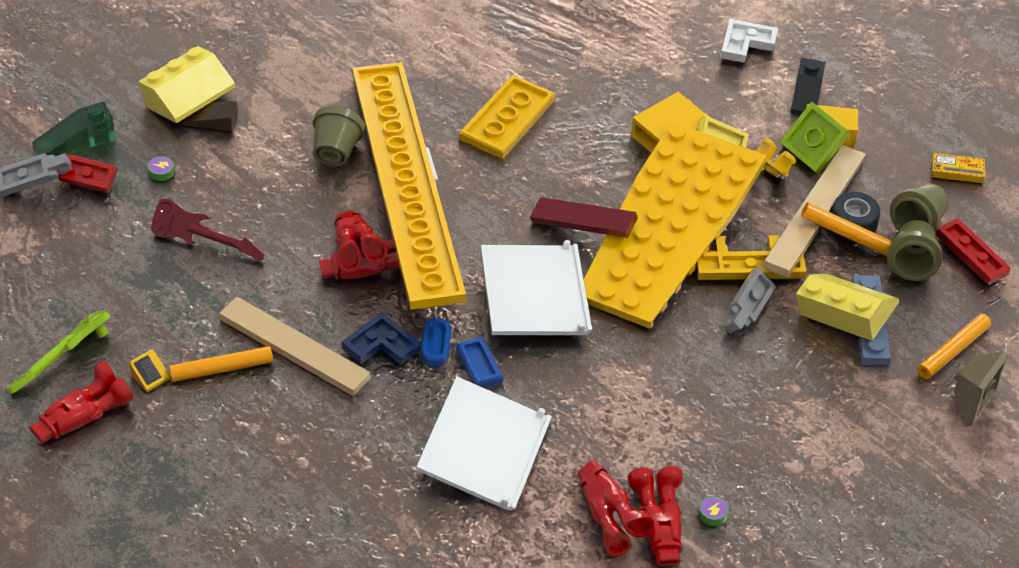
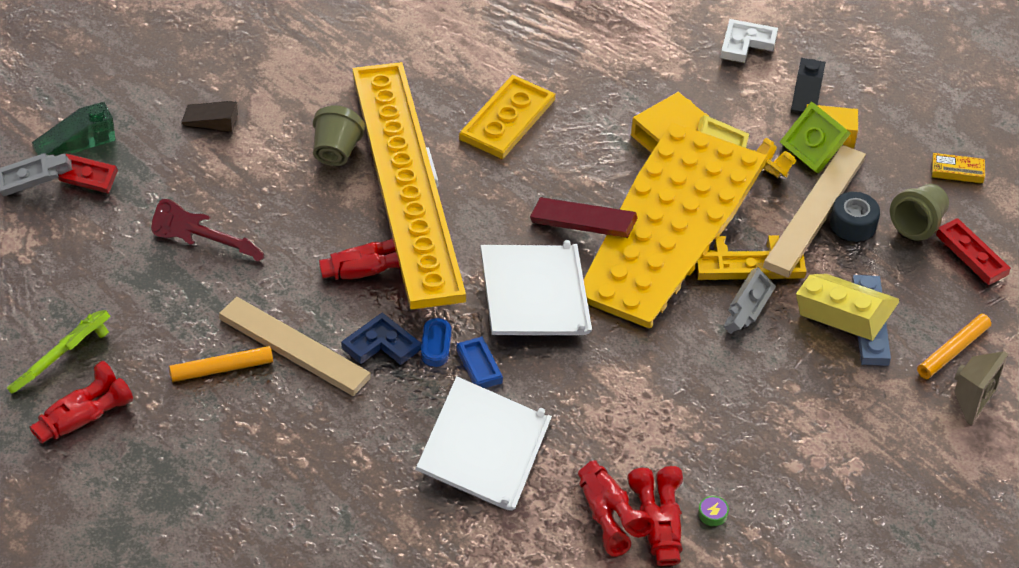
slope [129,350,171,392] -> none
light yellow slope [138,46,236,123] -> none
tile [147,156,175,181] -> none
red piece [334,210,388,273] -> none
light orange piece [801,202,892,256] -> none
olive piece [887,220,943,281] -> none

